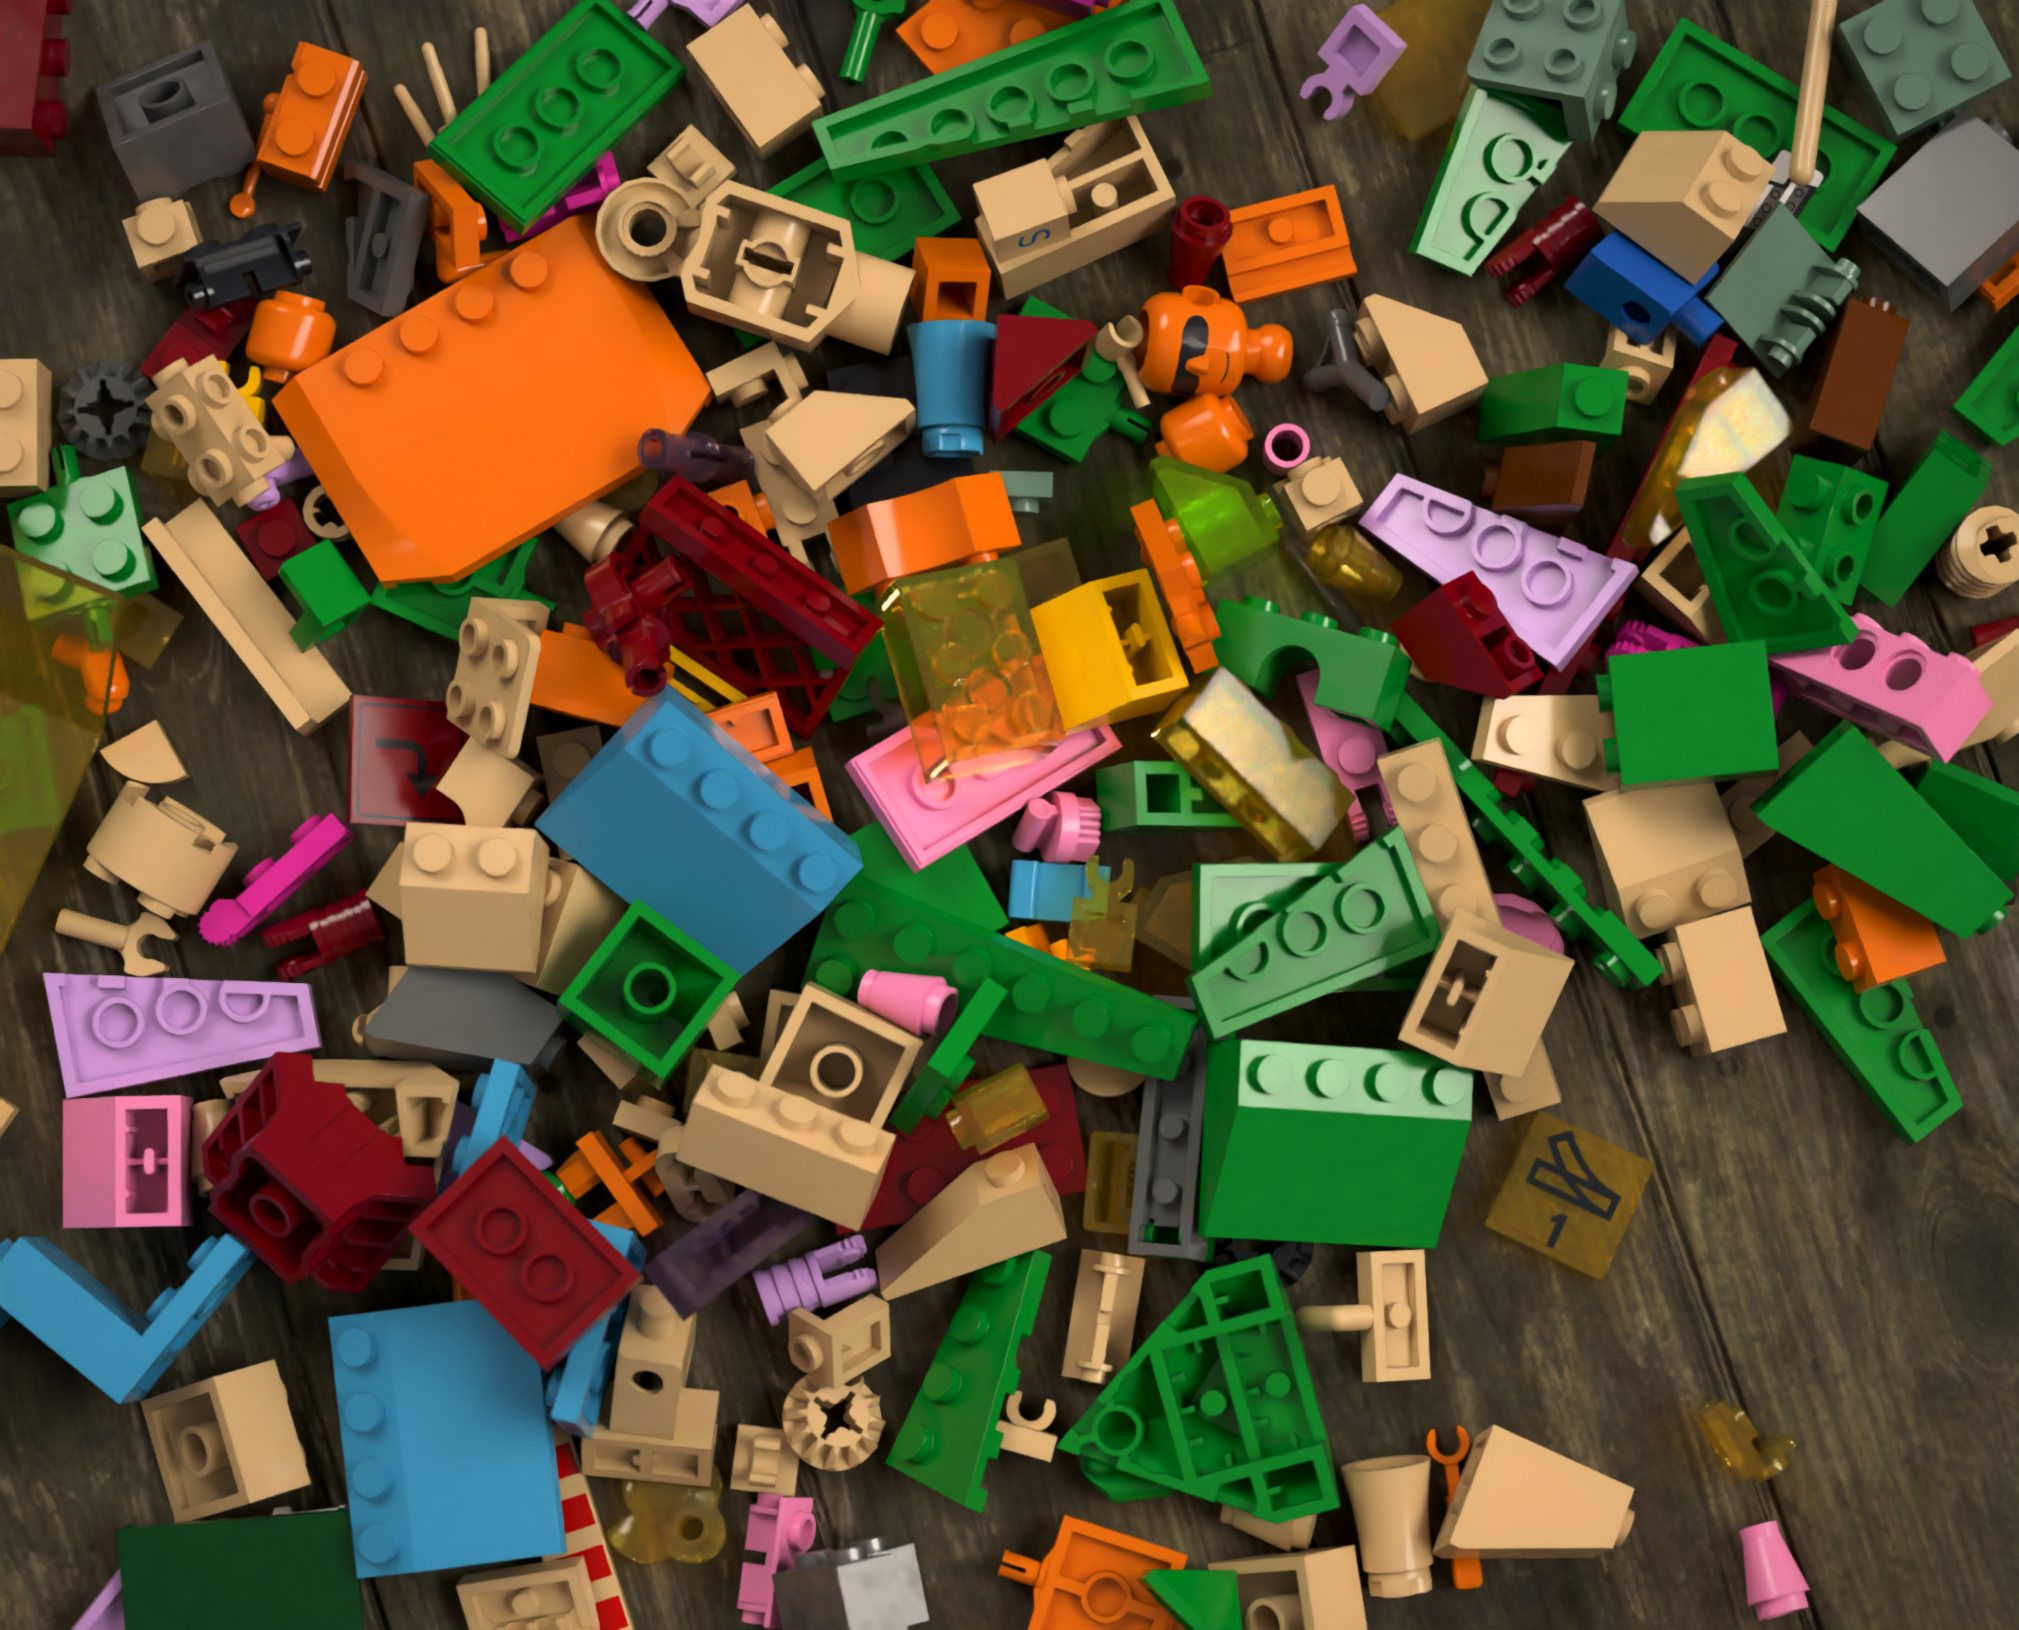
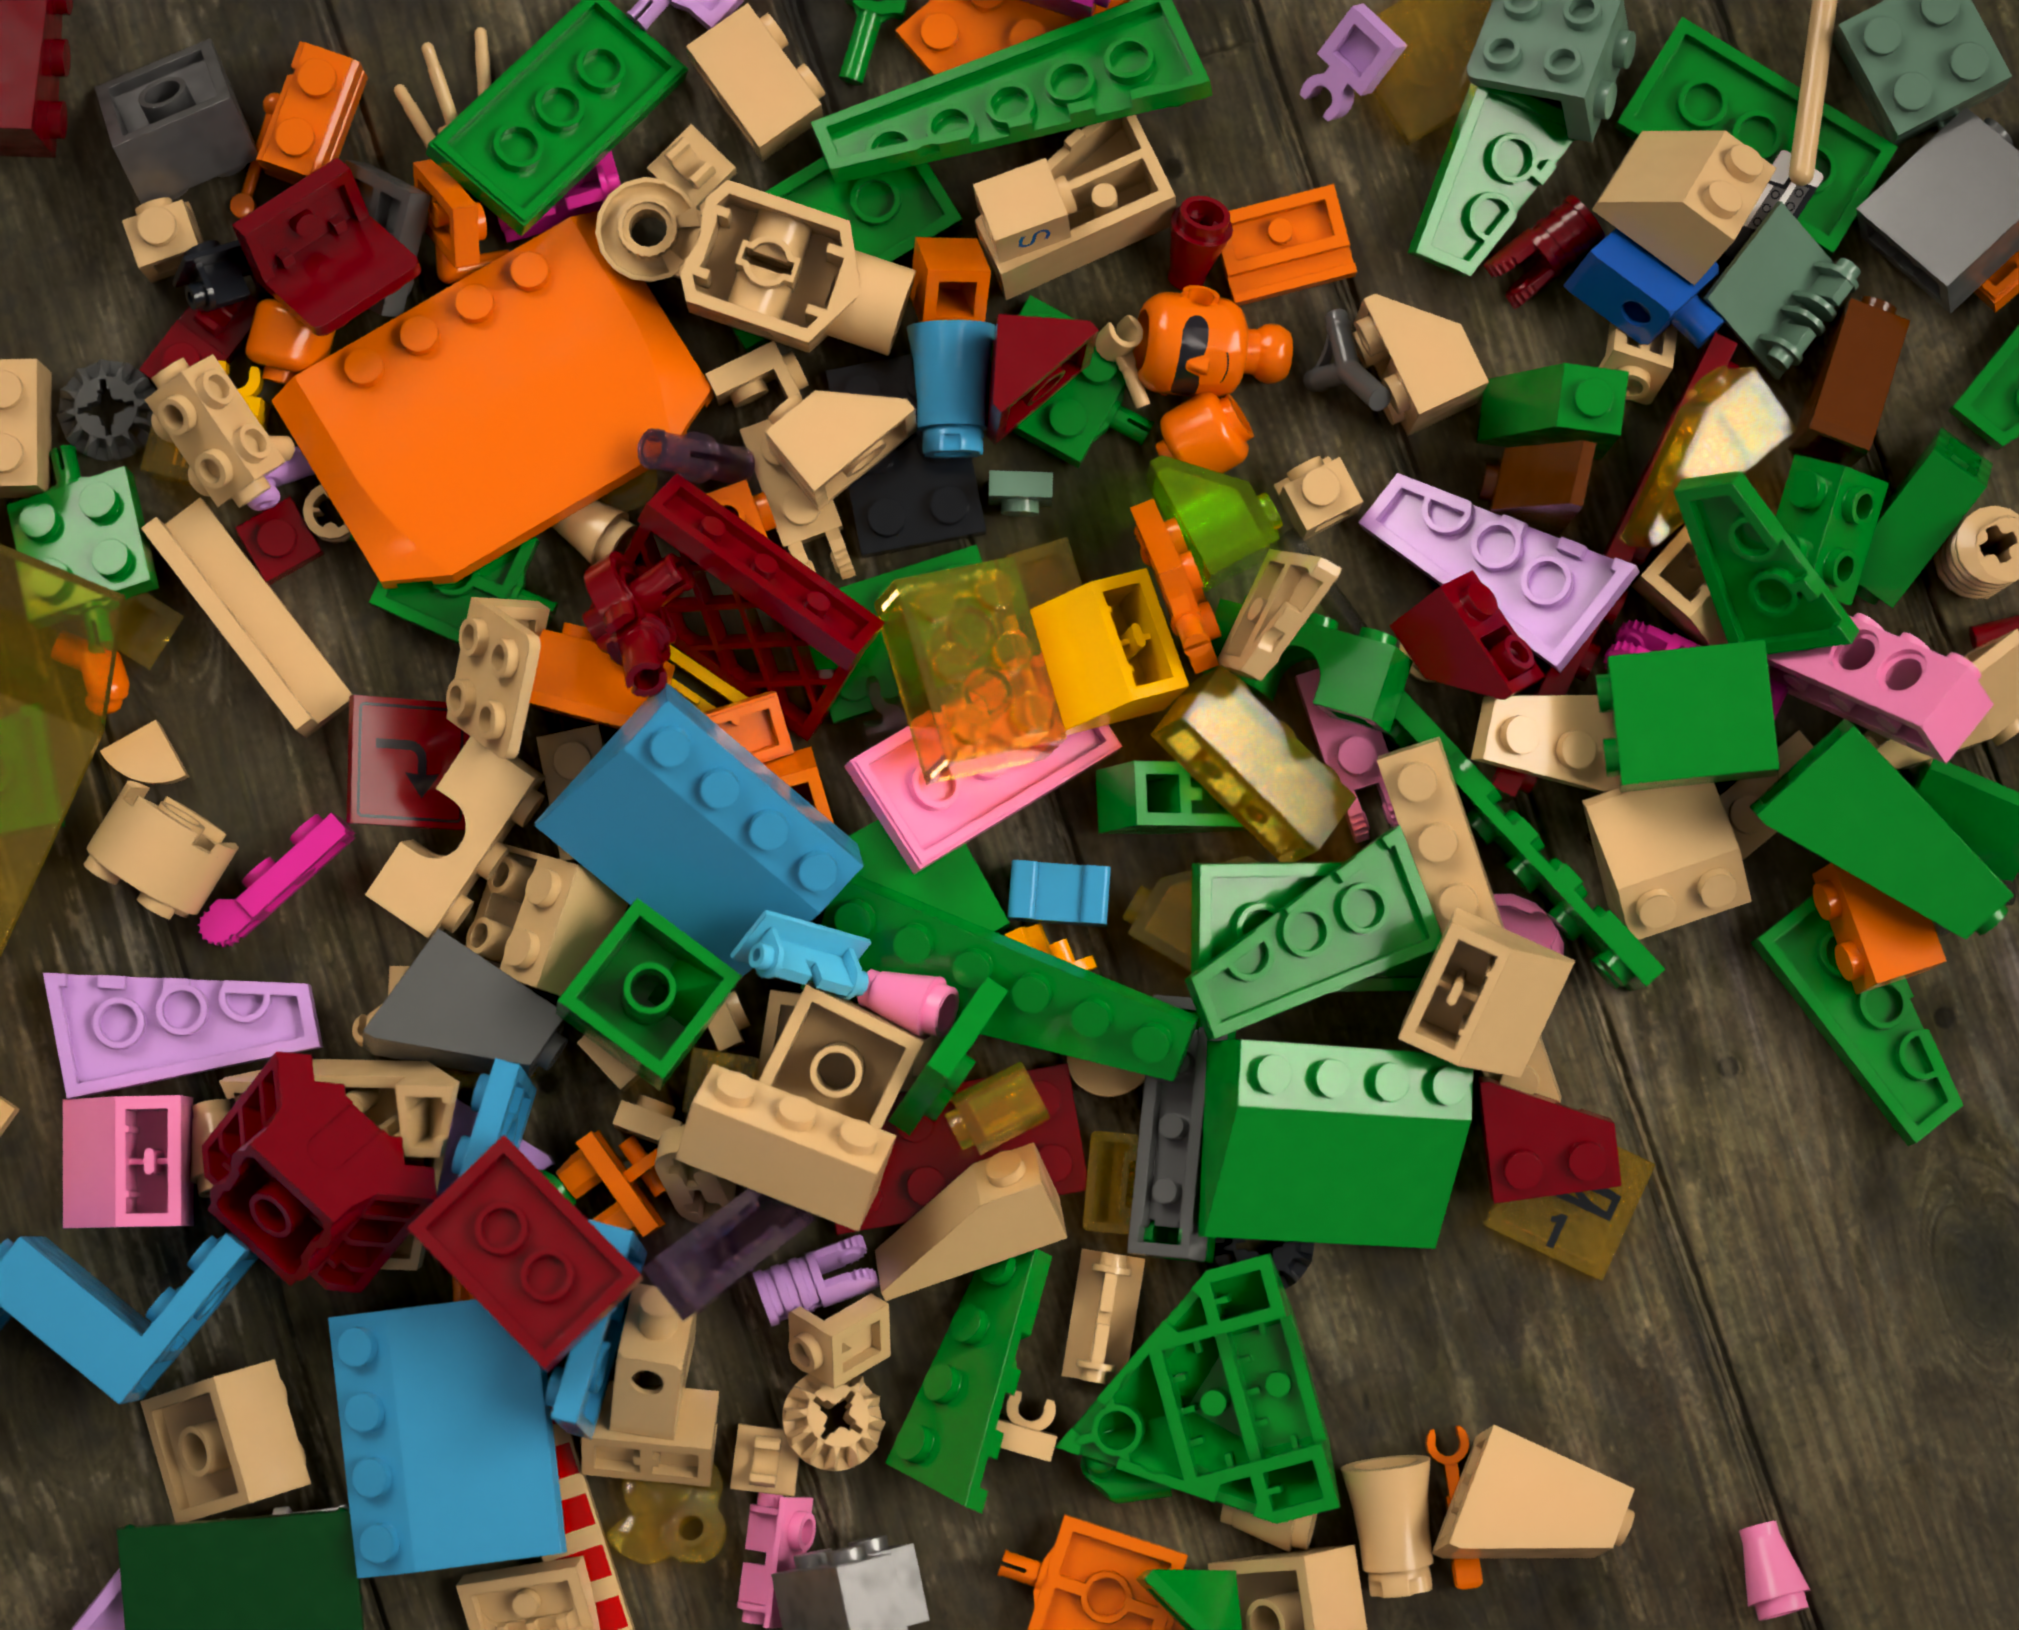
tan bar [55,908,179,978] -> none
dark red hinge [259,887,389,982] -> none
green panel [278,538,372,653] -> none
tan slope [399,822,550,975] -> none
orange brick [827,472,1022,602] -> none
bright pink piece [1012,791,1102,864] -> none
clear yellow plate [1066,855,1138,973] -> none
bright pink hinge [1262,424,1310,477] -> none
tan plate [1294,1249,1431,1382] -> none
clear yellow cone [1306,523,1403,604] -> none
tan brick [1652,906,1787,1057] -> none
clear yellow bracket [1692,1399,1798,1484] -> none
none -> dark red bracket [232,157,421,336]
none -> medium azure hinge [730,910,871,1000]
none -> tan wing [1217,549,1342,681]
none -> dark red wing [1477,1077,1622,1204]

